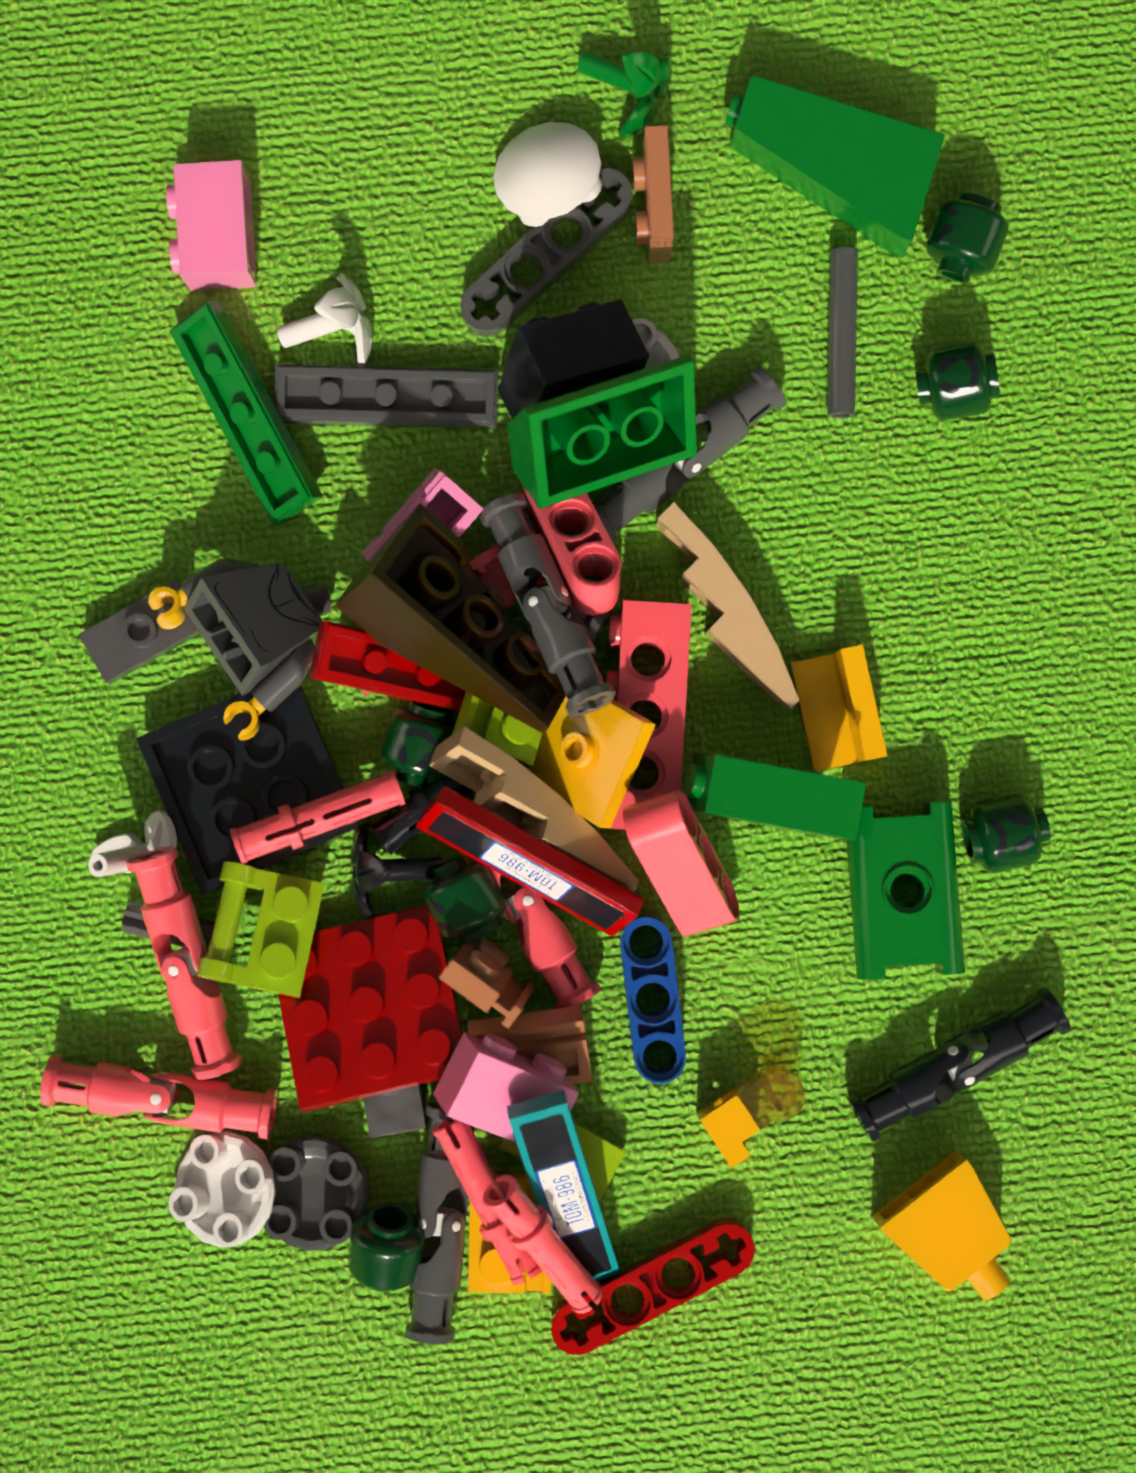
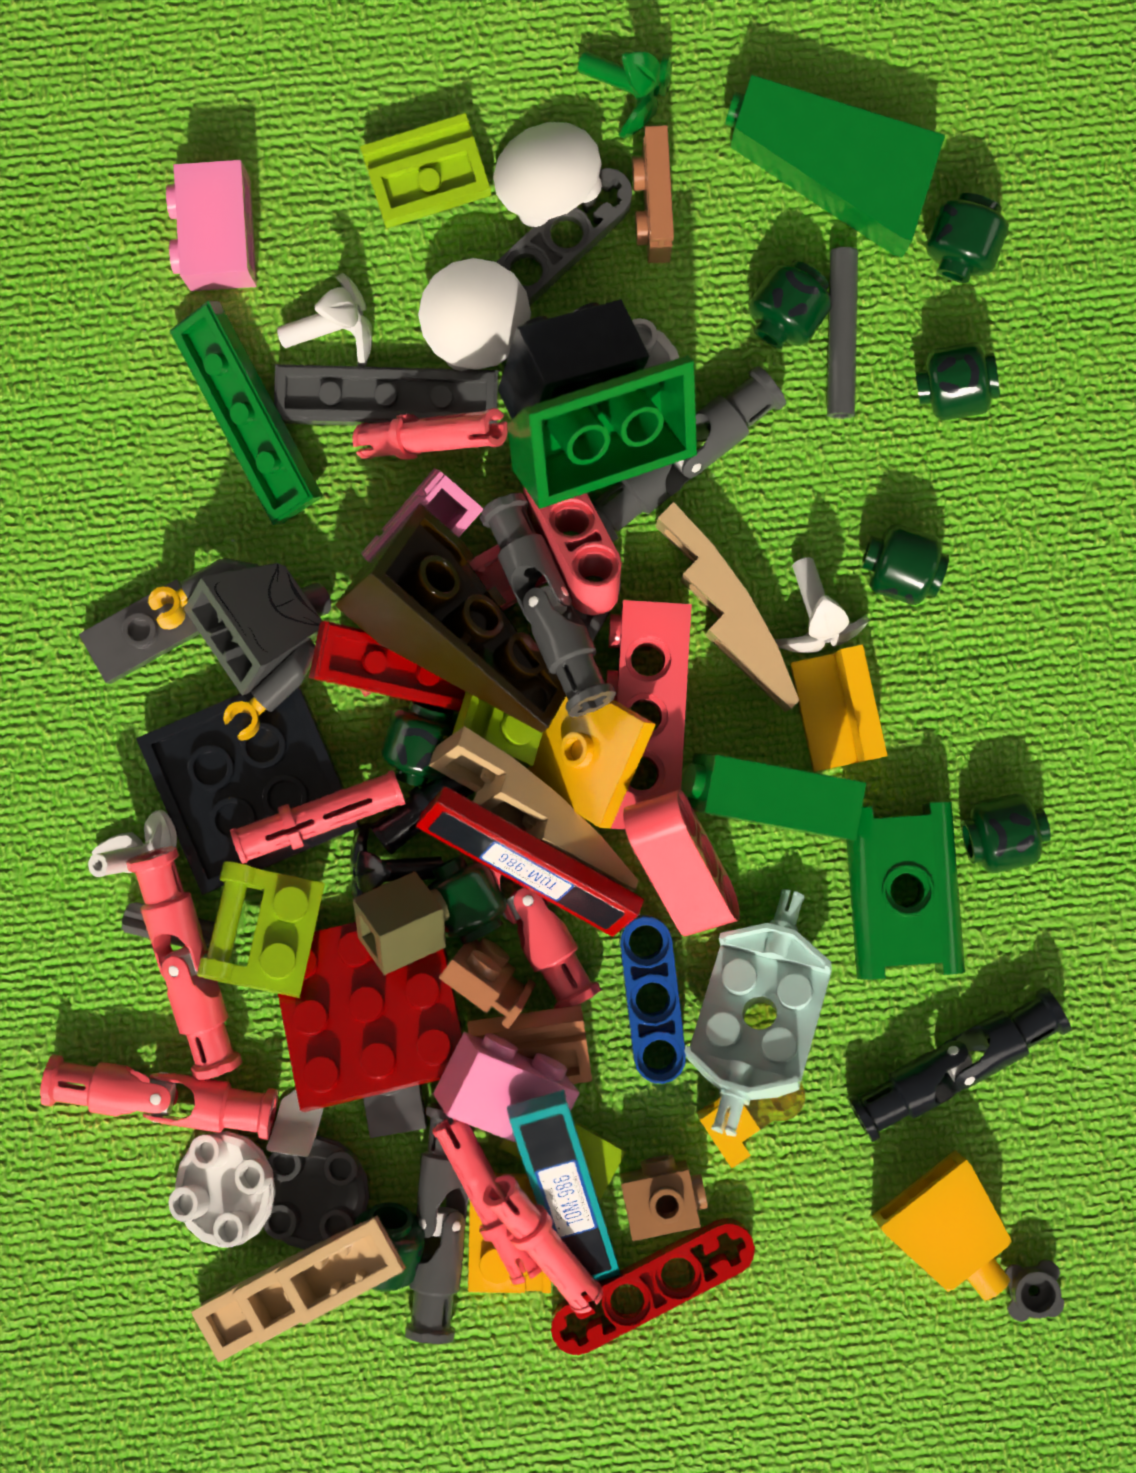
none -> tan slope [191,1216,406,1363]
none -> white sticker [266,1090,324,1157]
none -> coral pin [352,408,508,460]
none -> olive brick [353,871,449,975]
none -> lime plate [360,113,491,229]
none -> white dish [418,258,531,371]
none -> medium nougat brick [620,1155,708,1241]
none -> light aqua plate [685,889,832,1136]
none -> dark green head [748,261,832,349]
none -> white plant [774,557,870,653]
none -> dark green head [861,524,949,605]
none -> dark grey plate [1004,1259,1064,1322]

